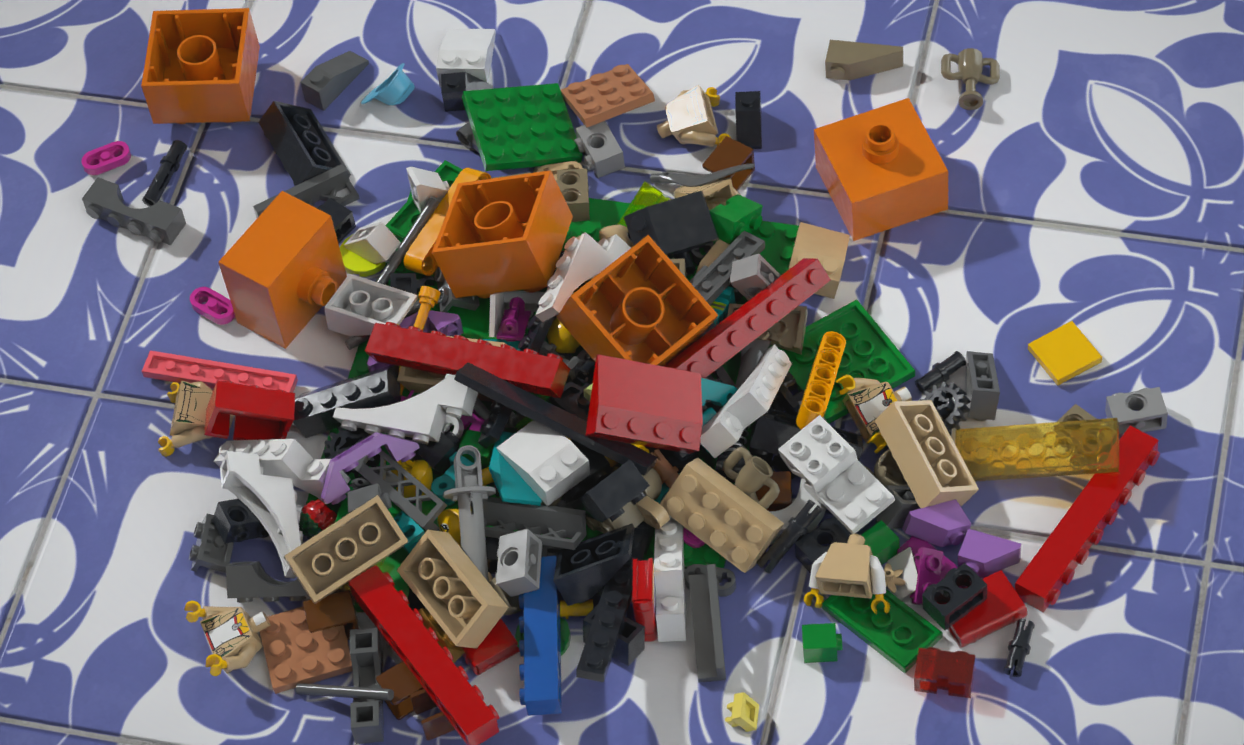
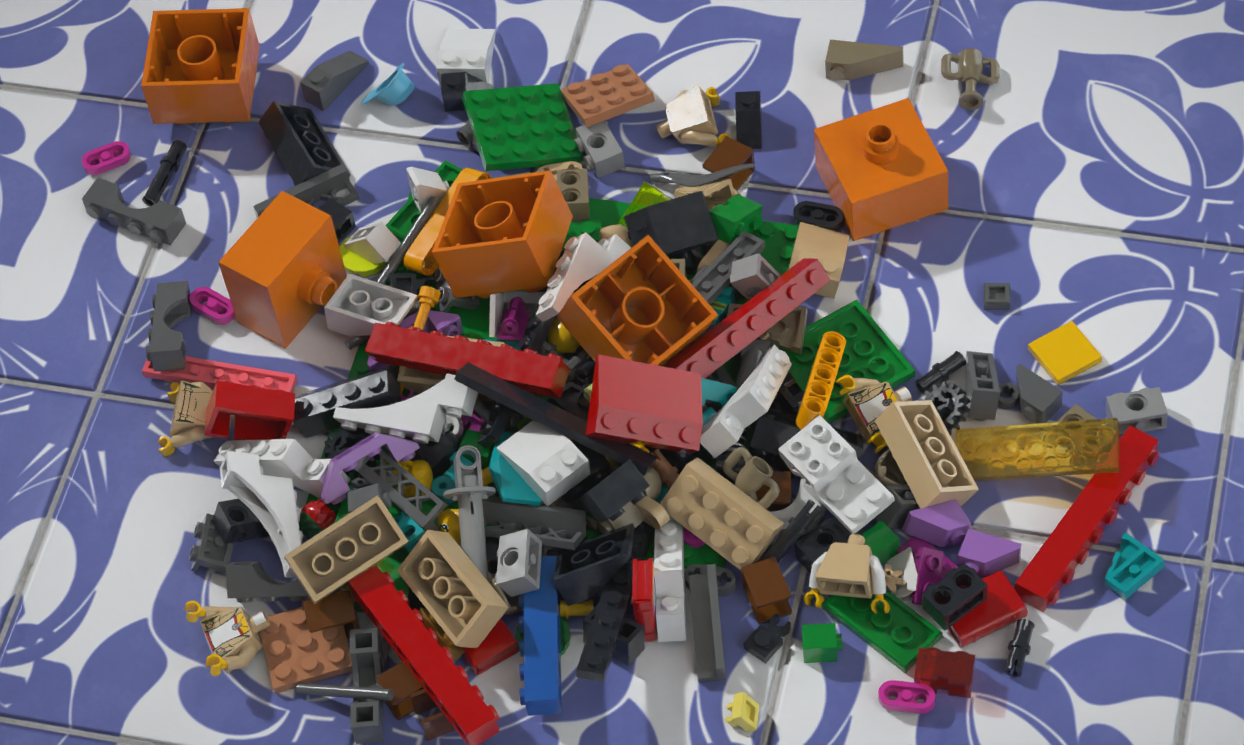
none -> dark grey arch [146,281,192,371]
none -> reddish brown piece [741,557,792,624]
none -> black plate [743,614,791,664]
none -> black plate [793,201,844,231]
none -> dark pink plate [878,680,935,714]
none -> dark grey tile [984,283,1010,310]
none -> dark grey bush [998,382,1019,410]
none -> dark grey slope [1016,364,1063,427]
none -> teal wing [1105,532,1165,599]

